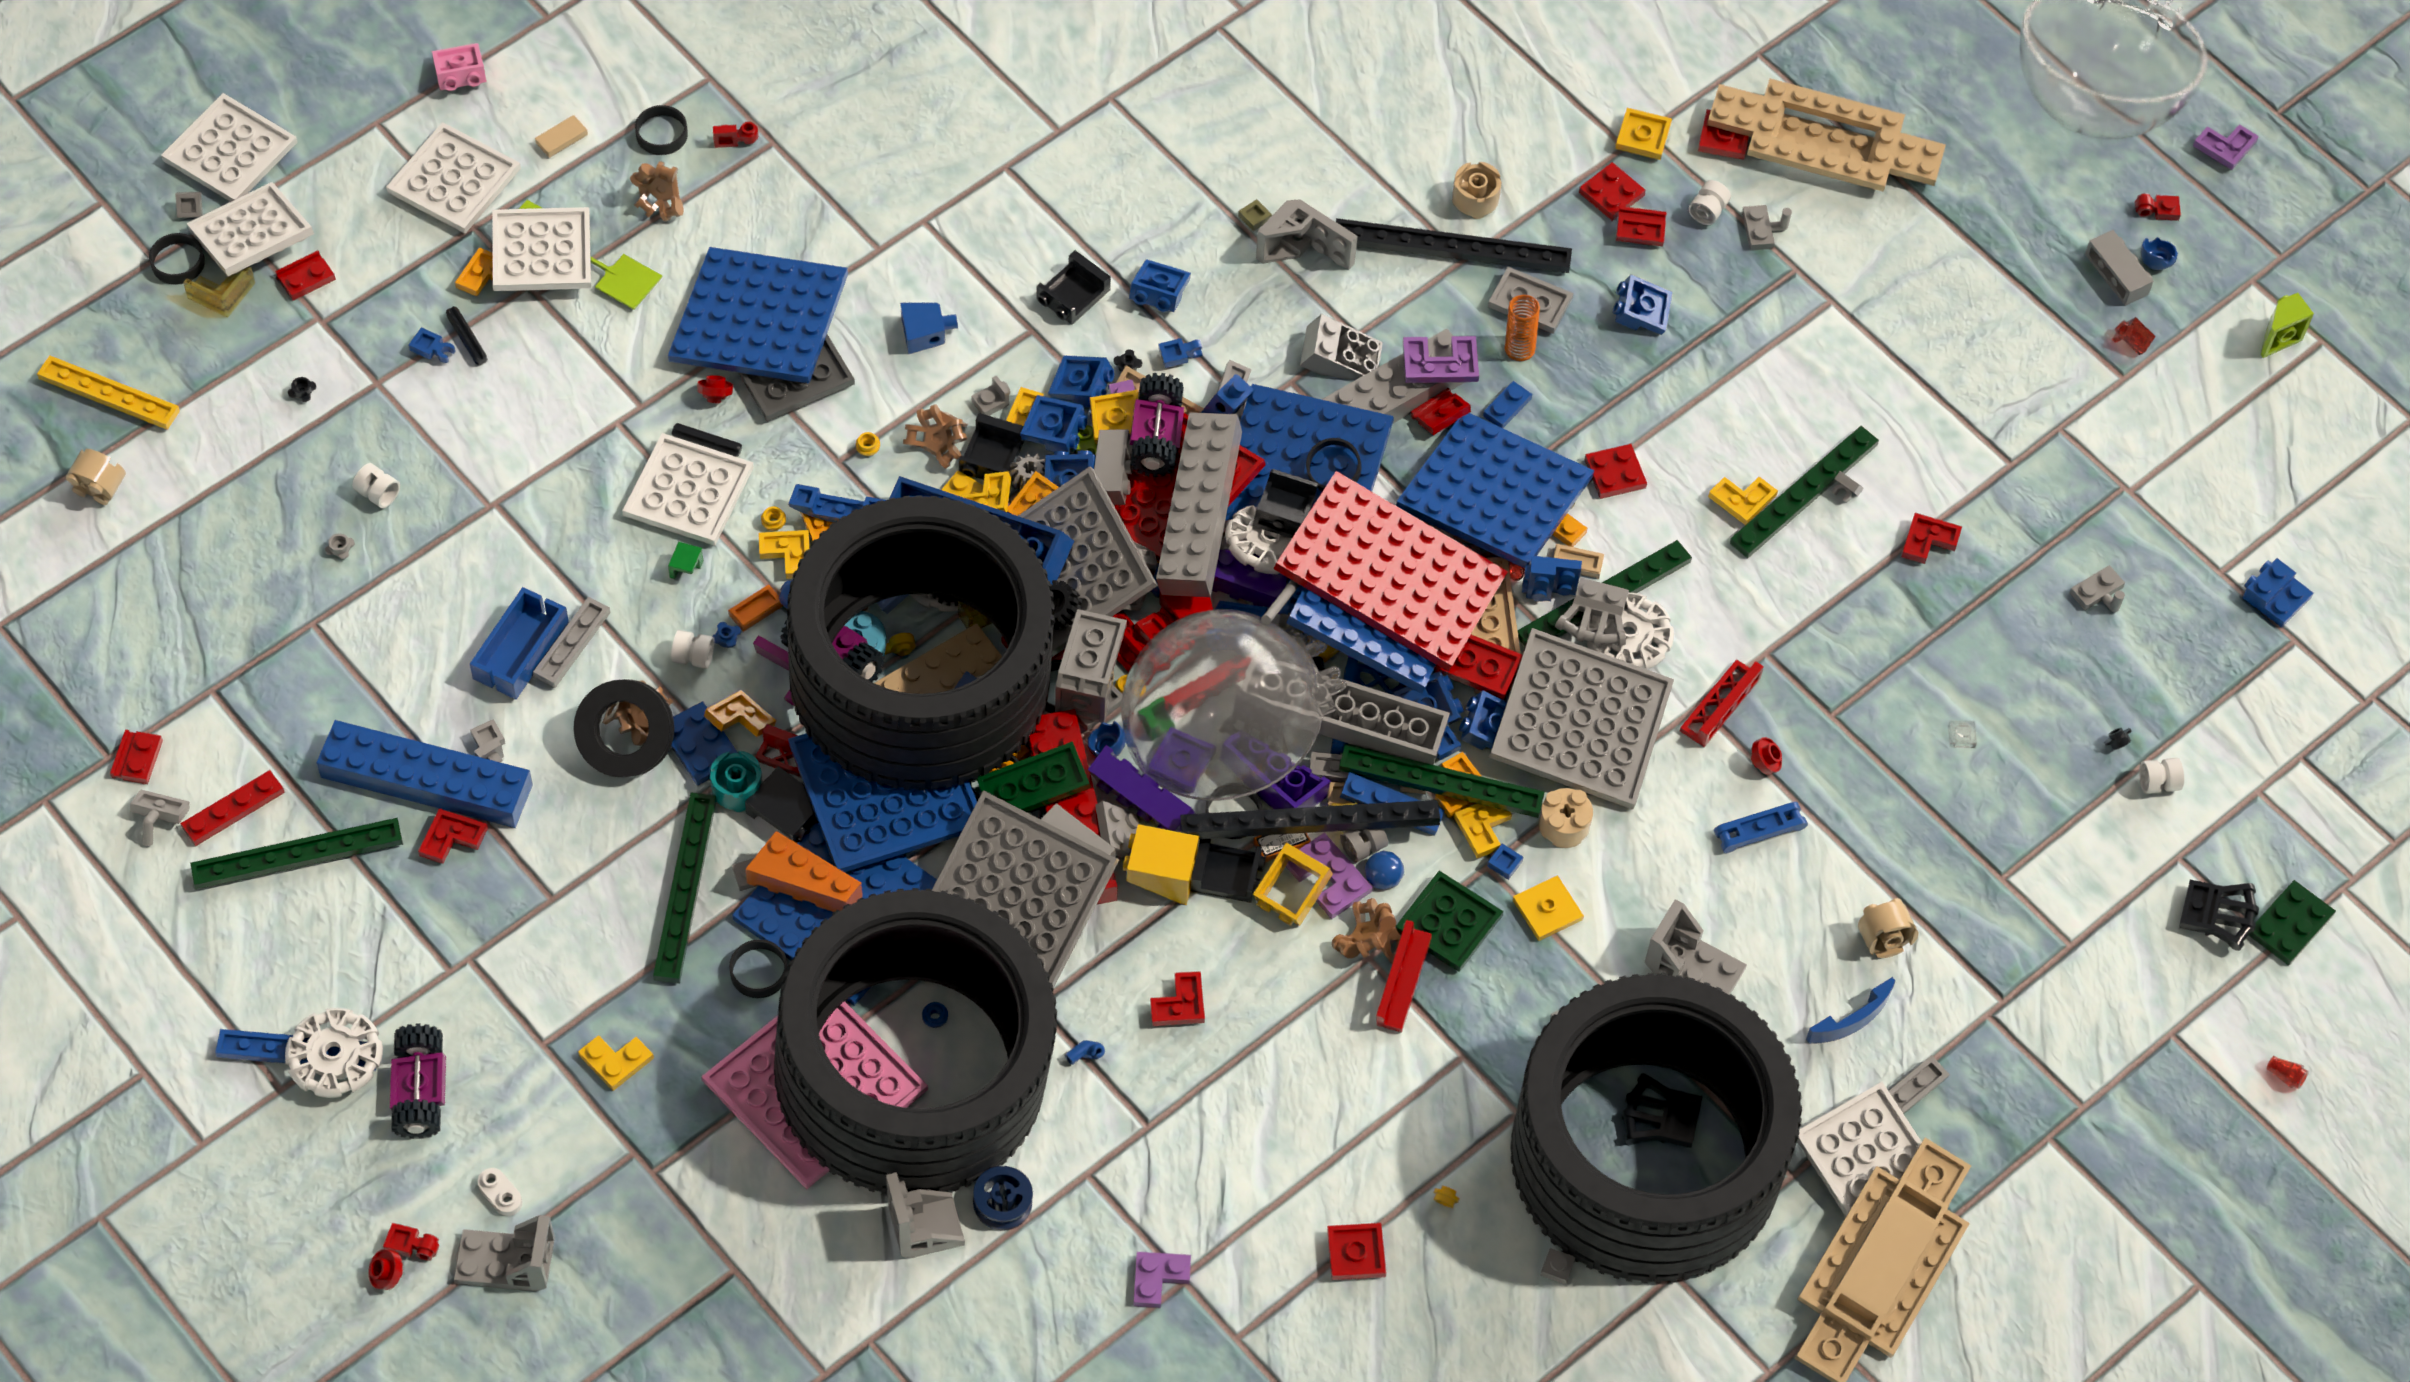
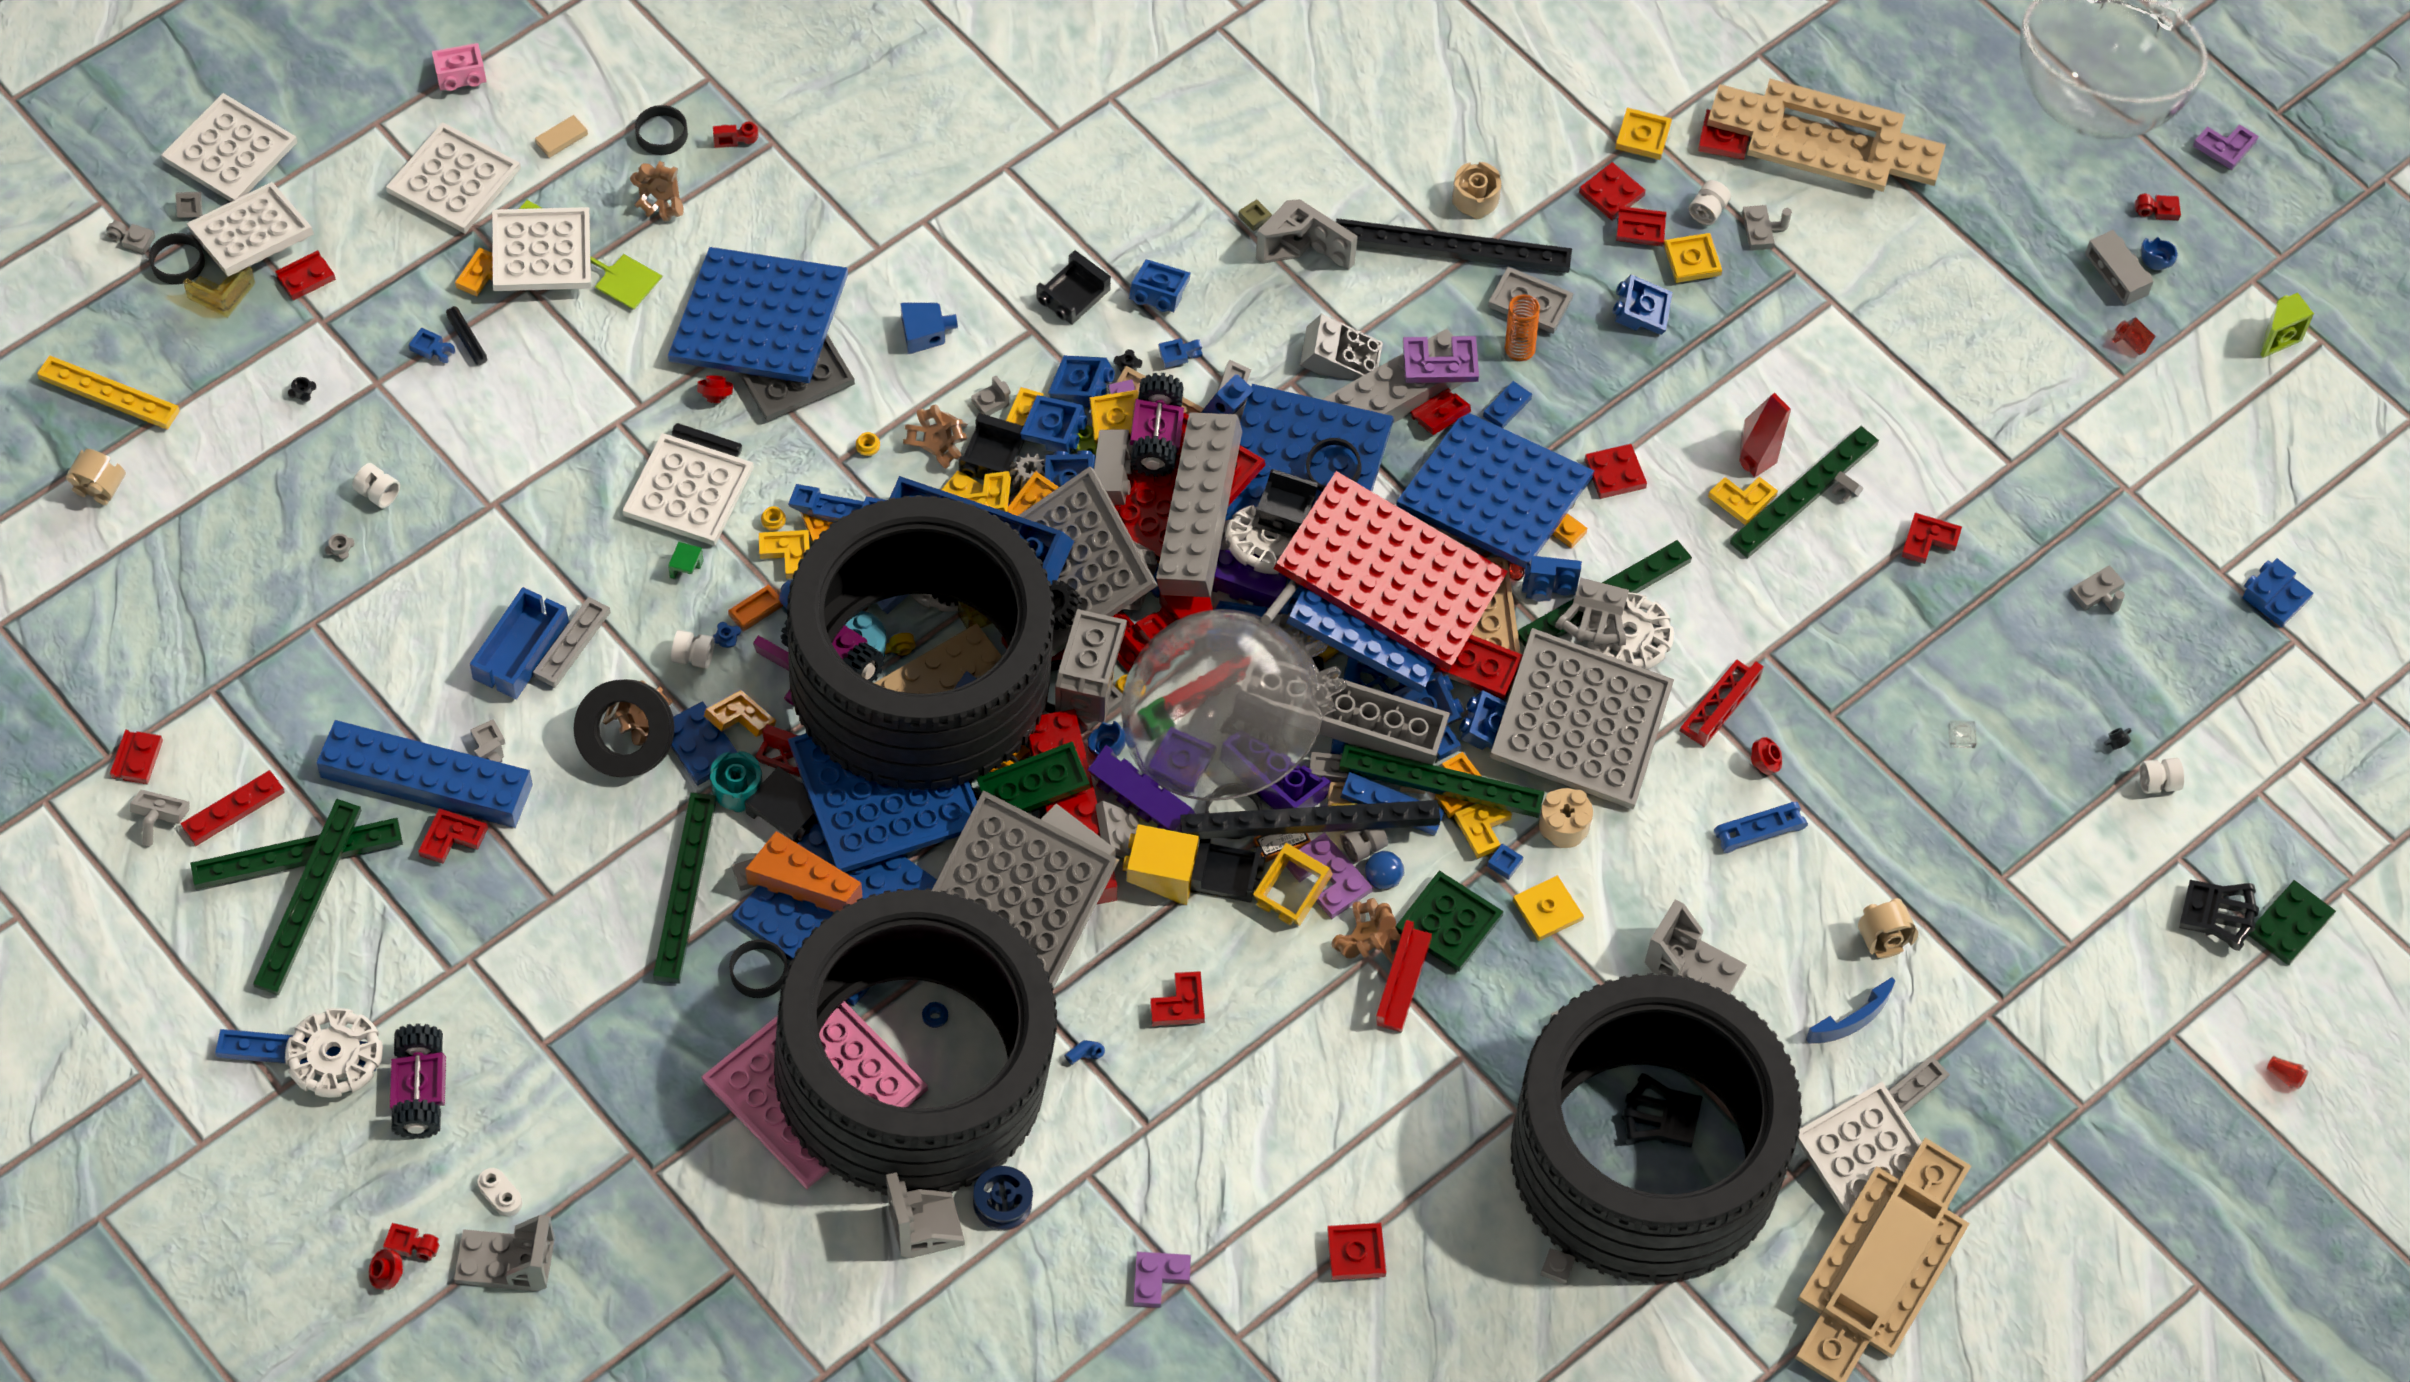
yellow plate [578,1035,654,1091] -> none
yellow plate [1433,1186,1460,1208] -> none
tan tile [1553,544,1604,579] -> none
none -> light grey plate [106,221,156,254]
none -> dark green plate [253,798,362,996]
none -> yellow plate [1663,233,1722,283]
none -> red wedge [1739,393,1791,477]

